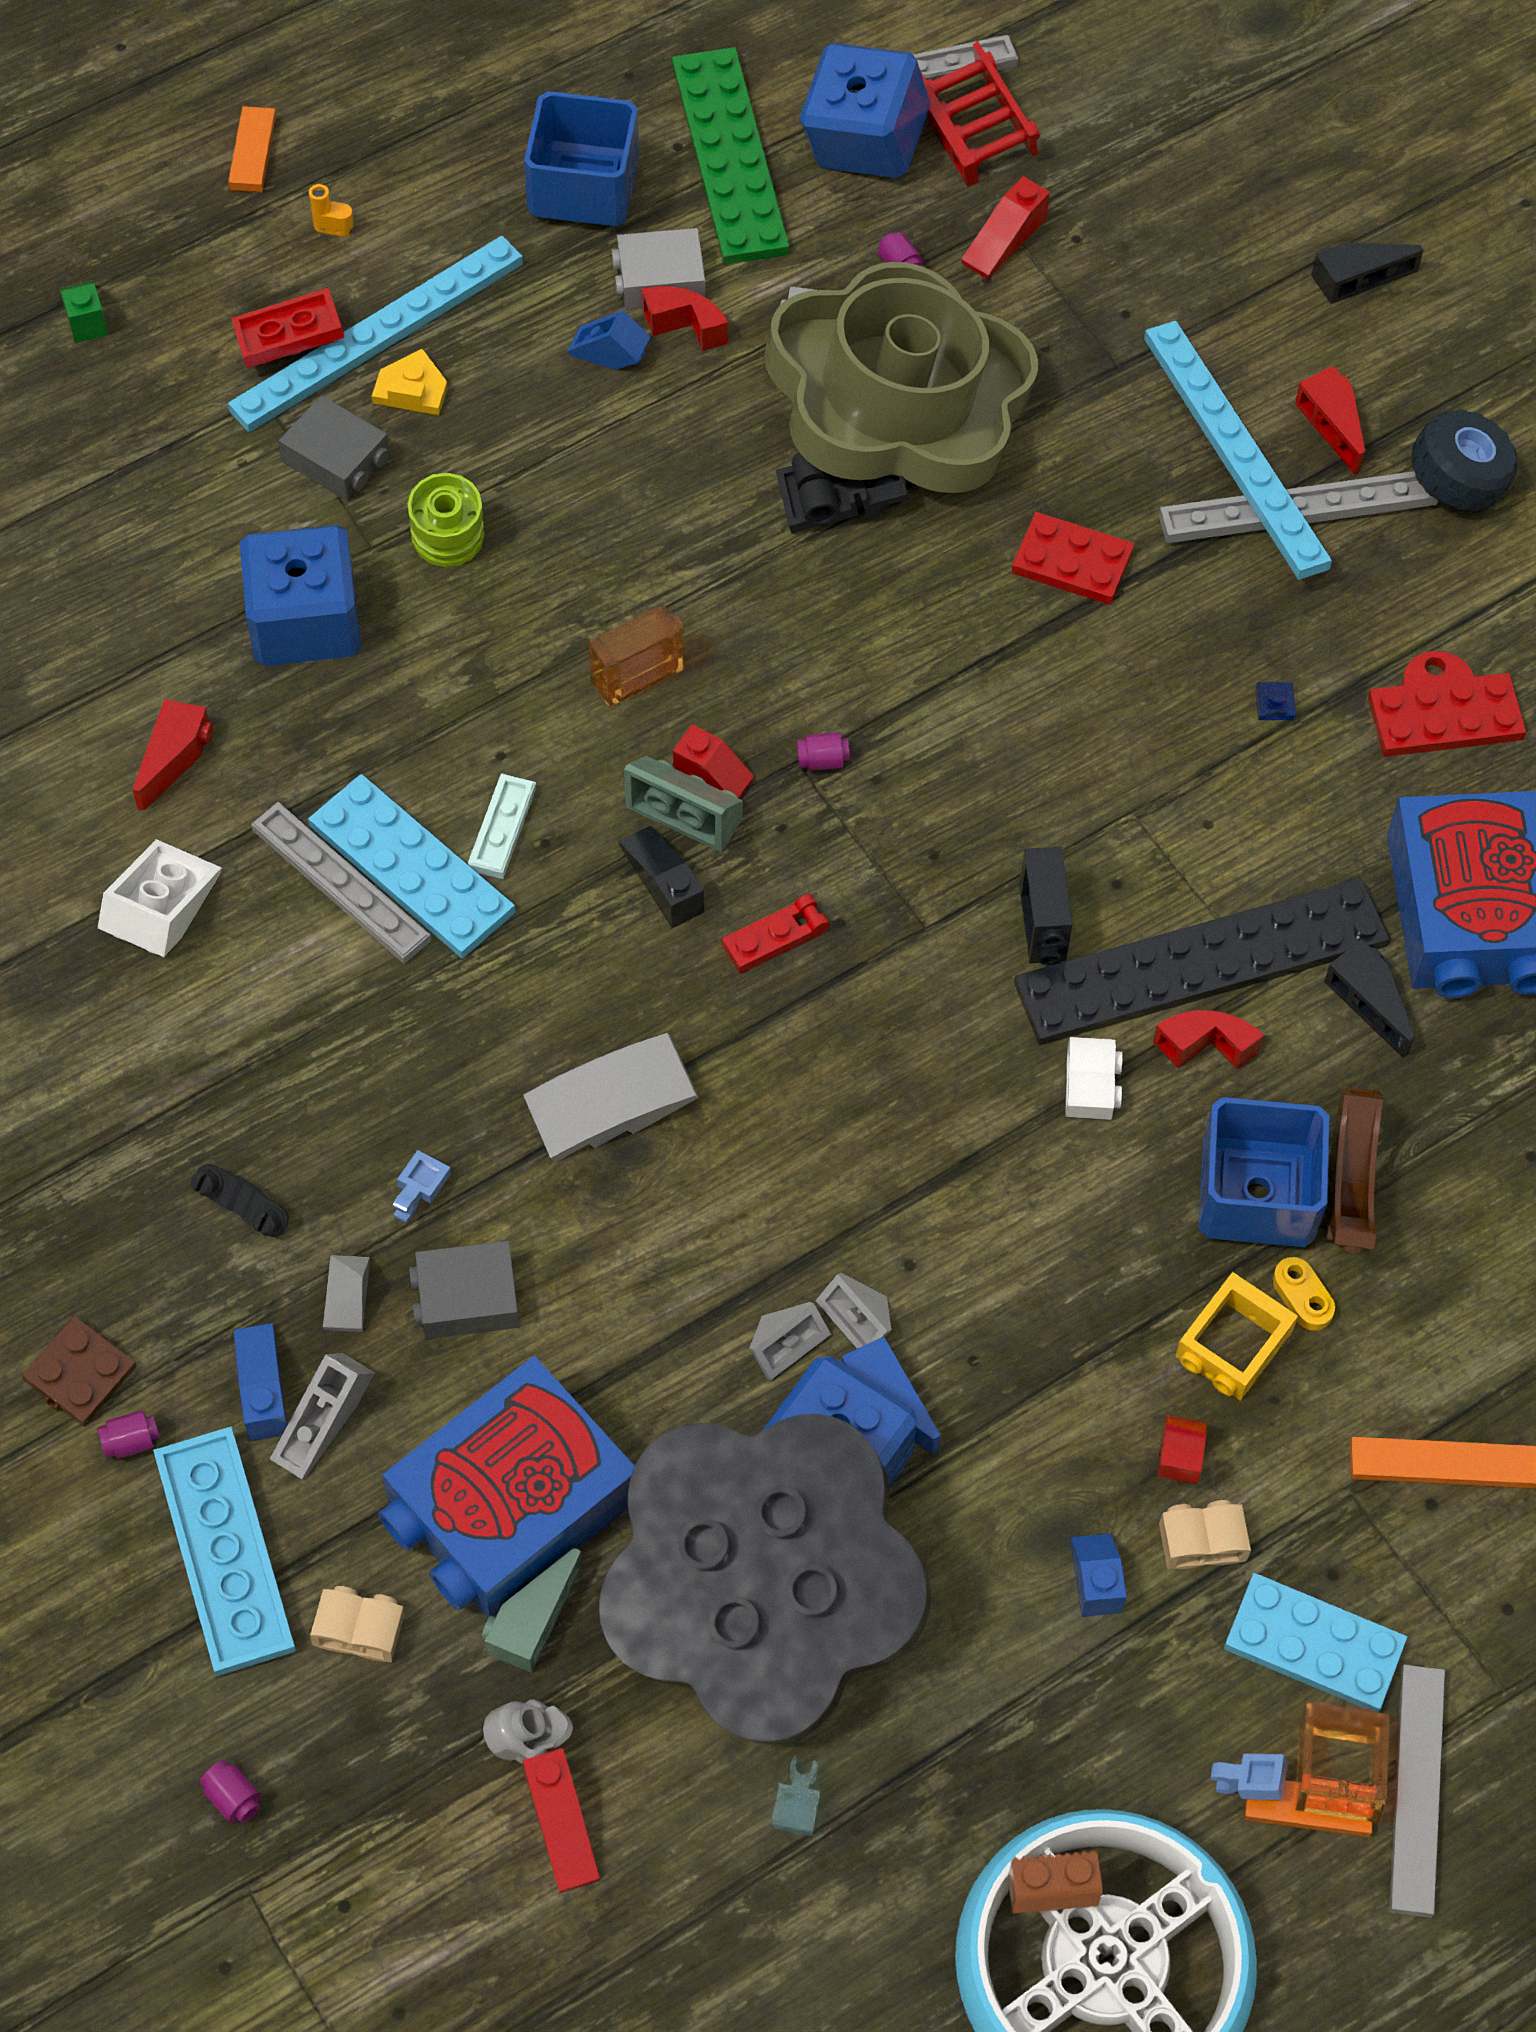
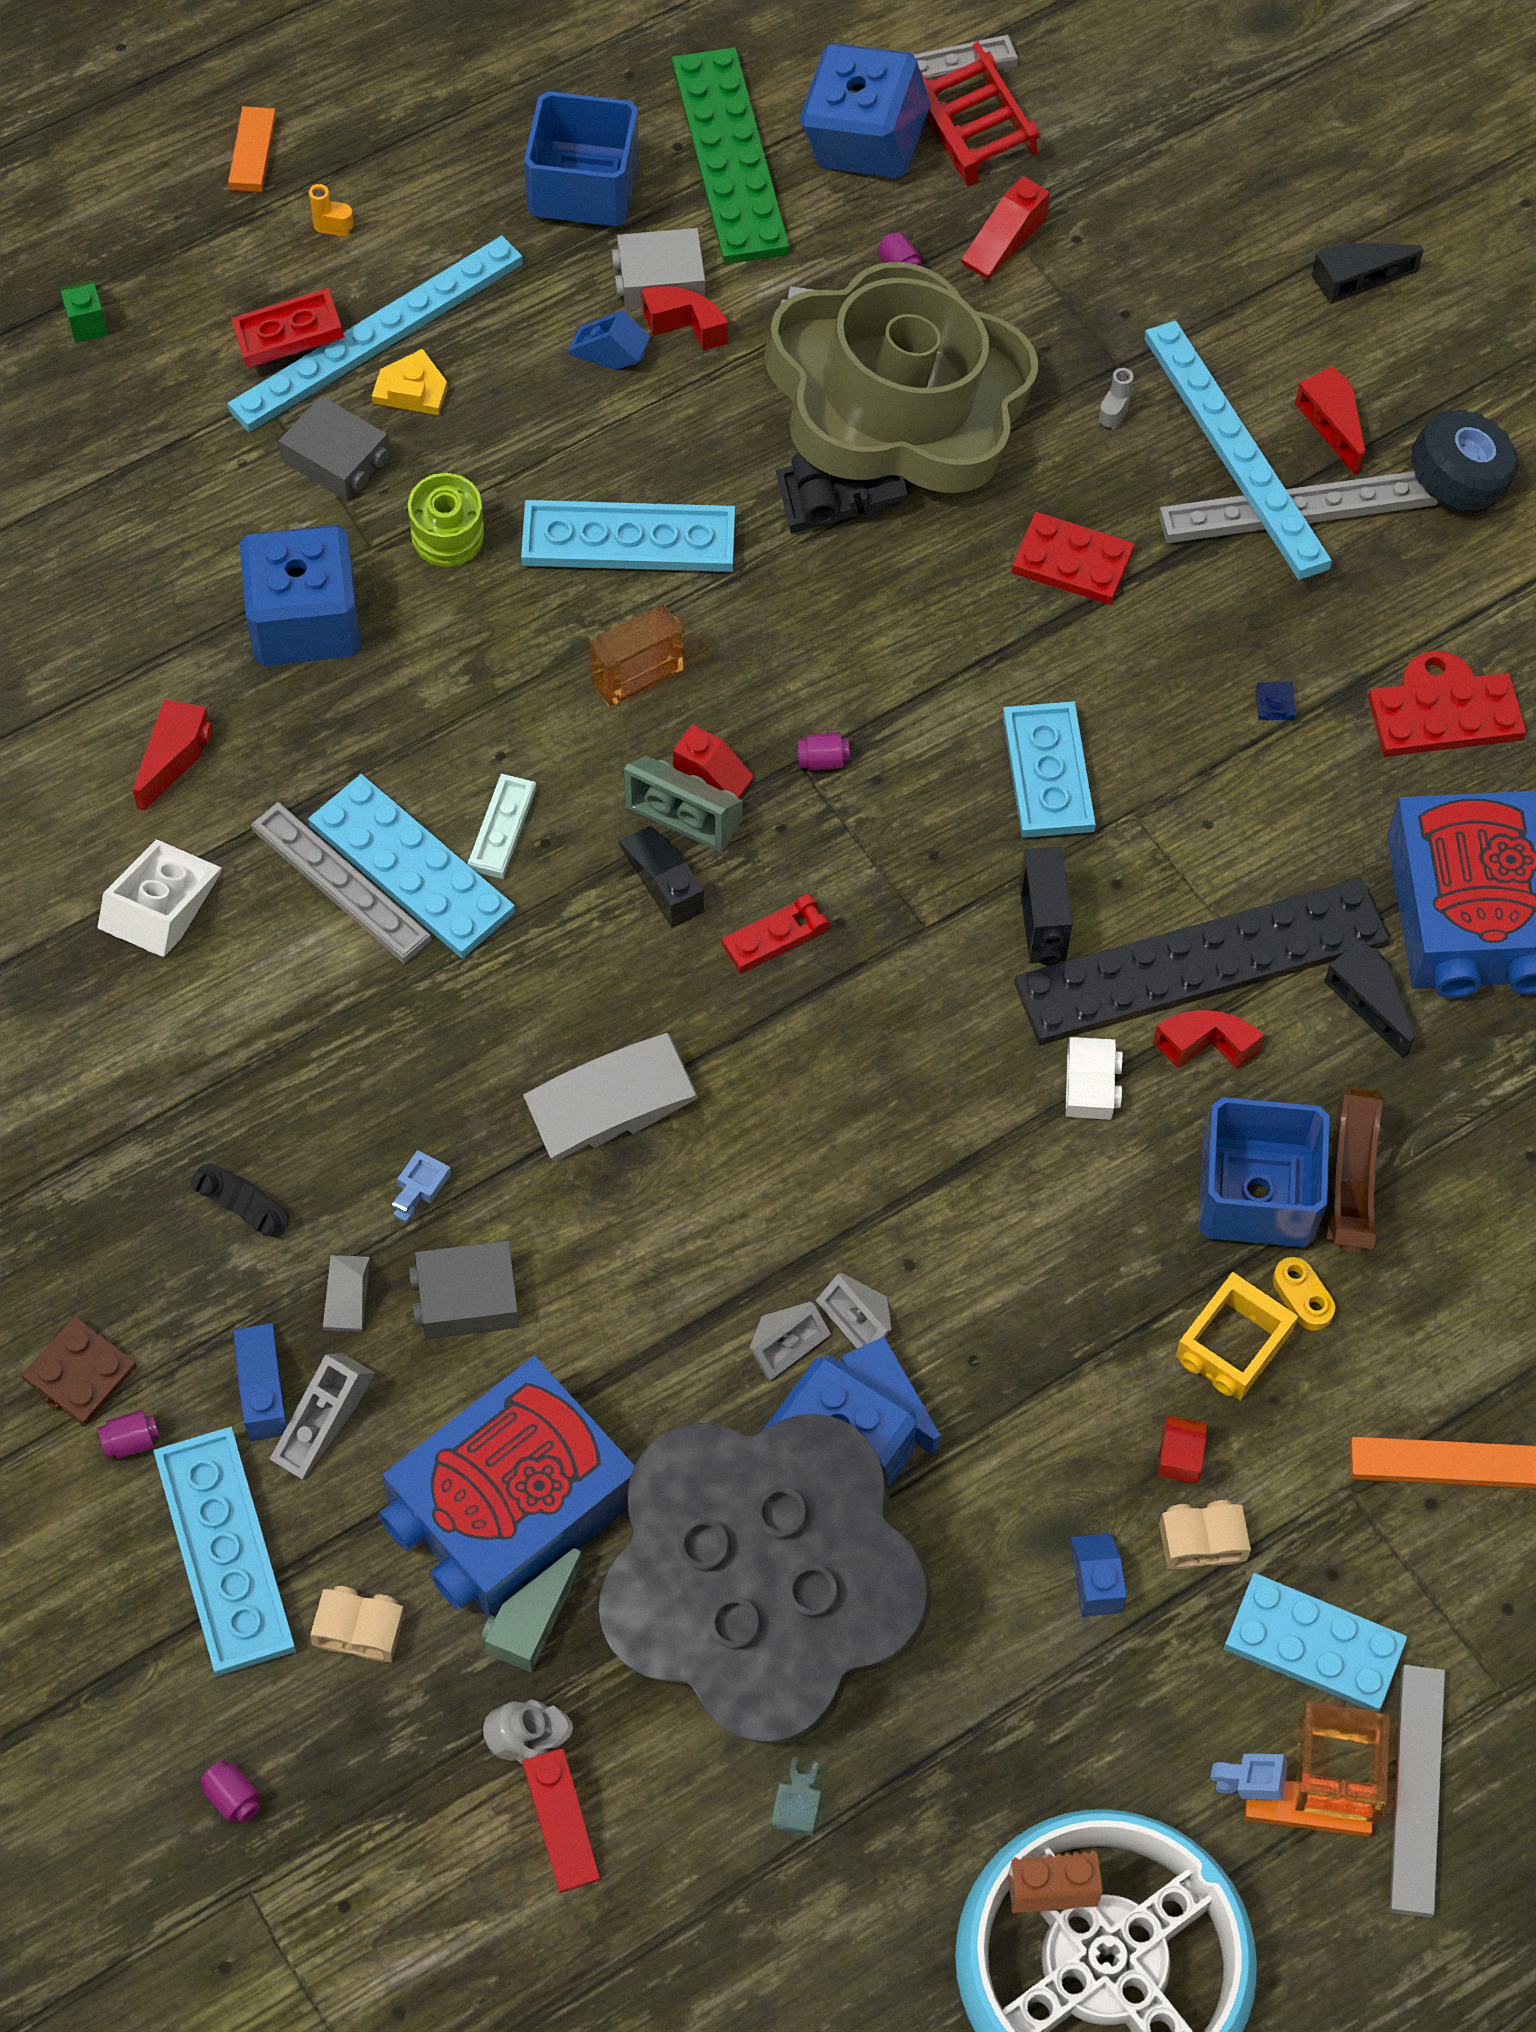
none -> medium azure plate [521,500,735,572]
none -> medium azure plate [1002,701,1095,838]
none -> light grey piece [1098,368,1133,431]

